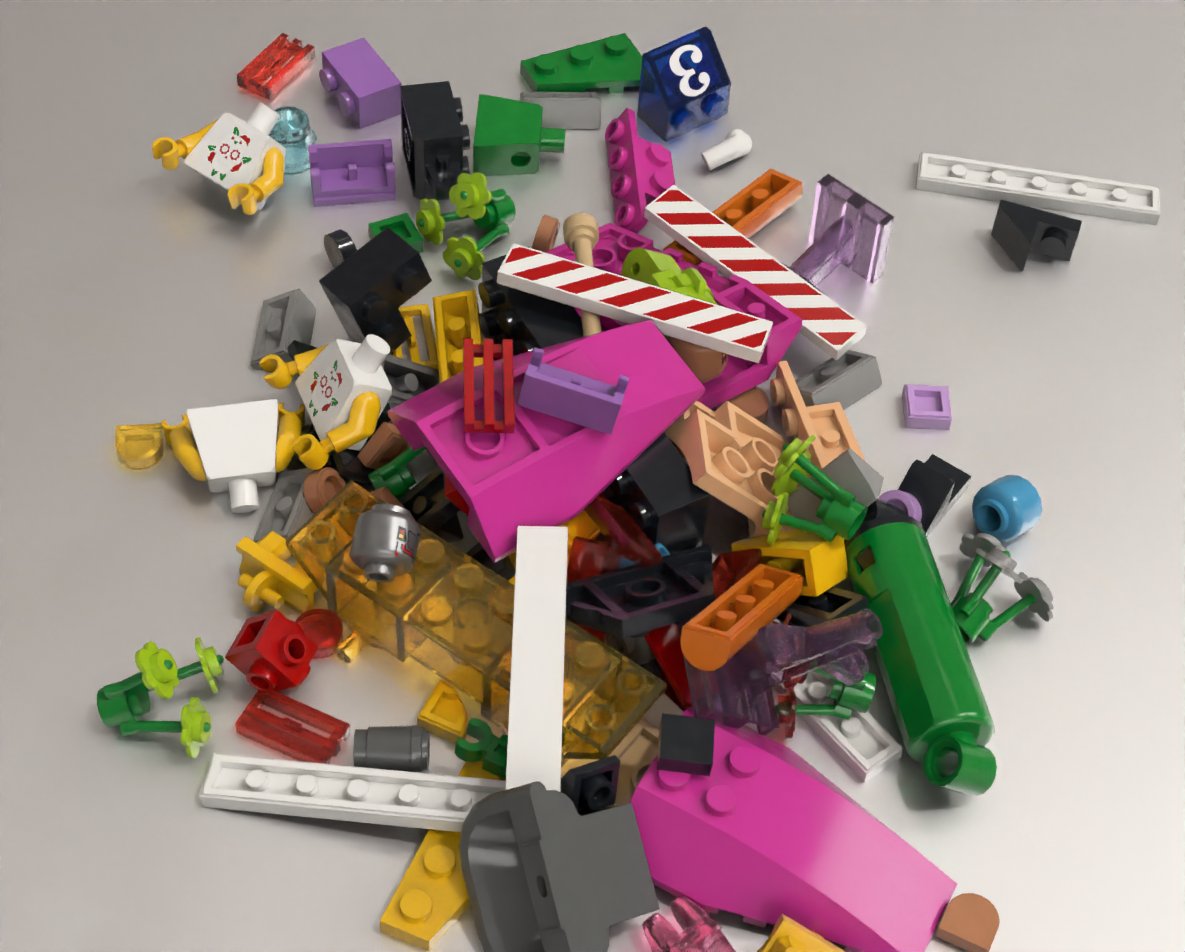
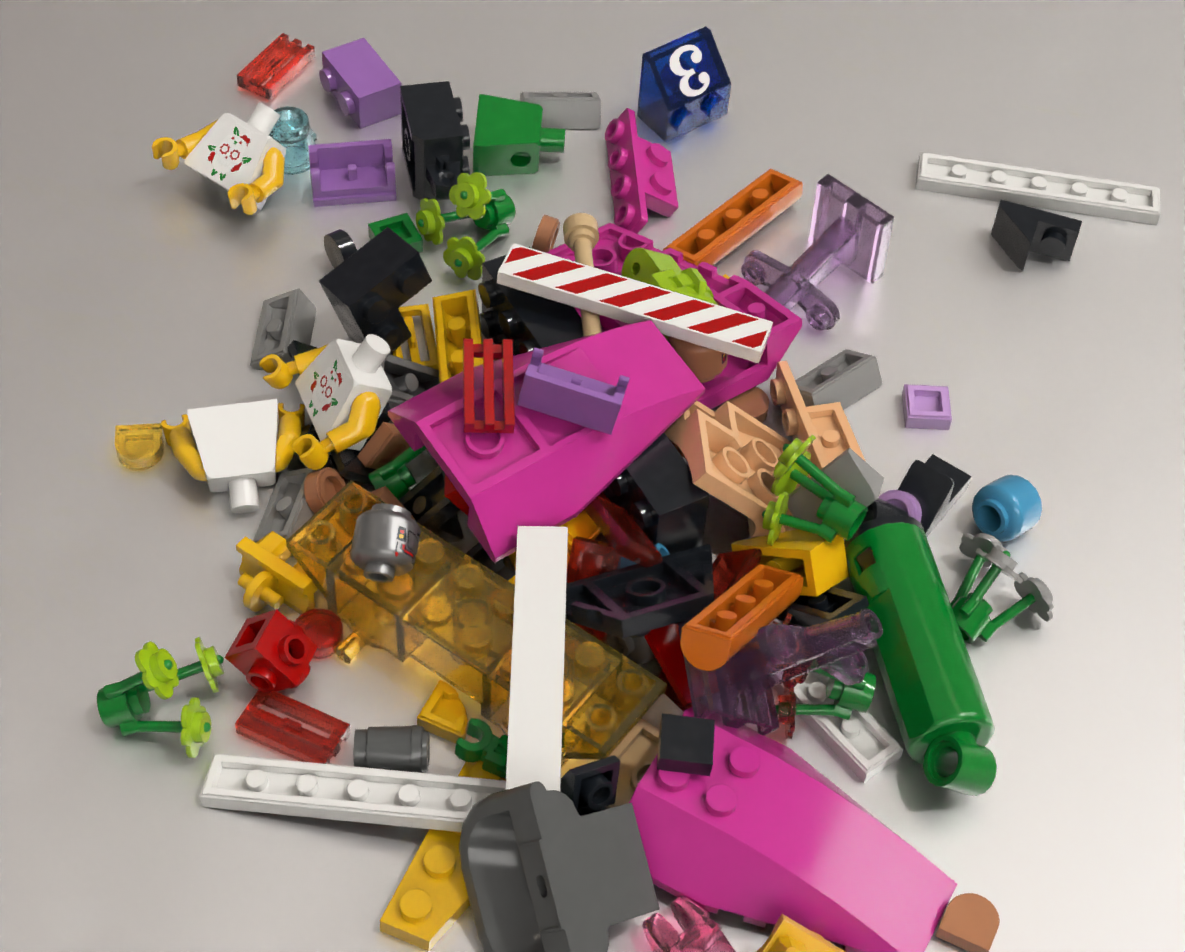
green wing [520,33,659,93] -> none
white tile [644,185,867,360] -> none
white arm [701,129,752,171] -> none

